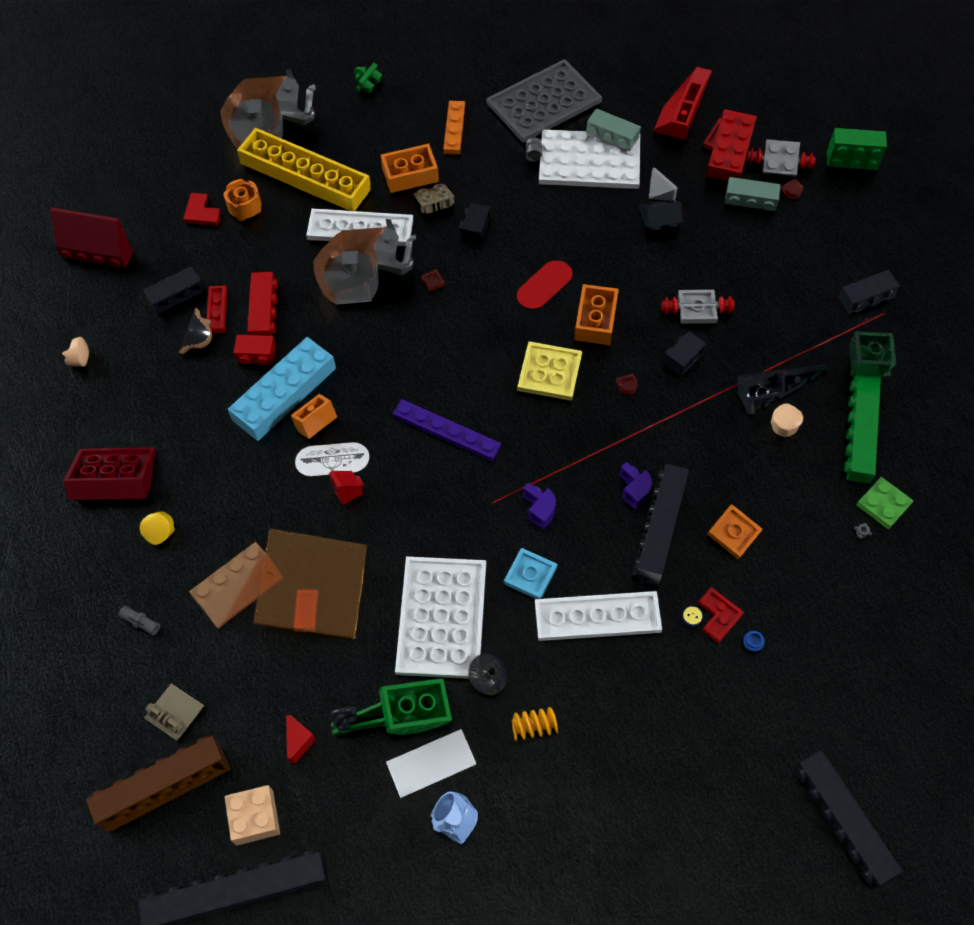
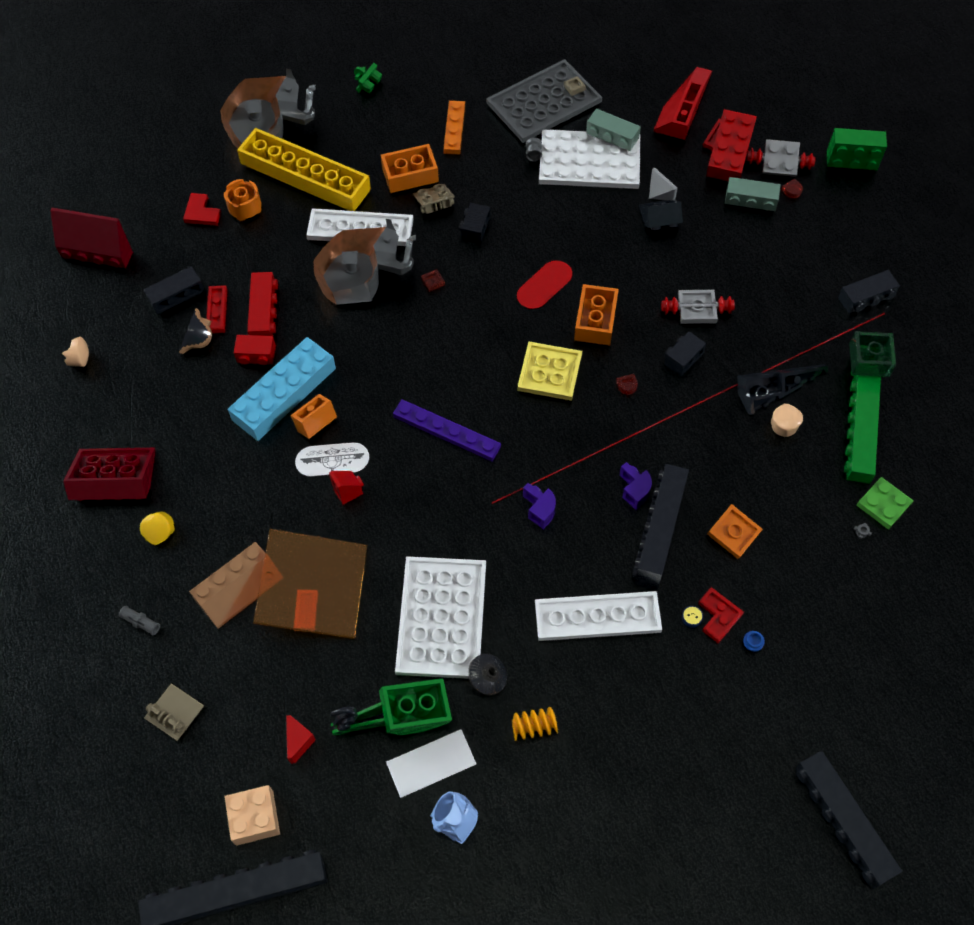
reddish brown brick [86,736,231,833] -> none
medium azure plate [504,548,557,599] -> none
none -> dark tan tile [564,76,586,96]

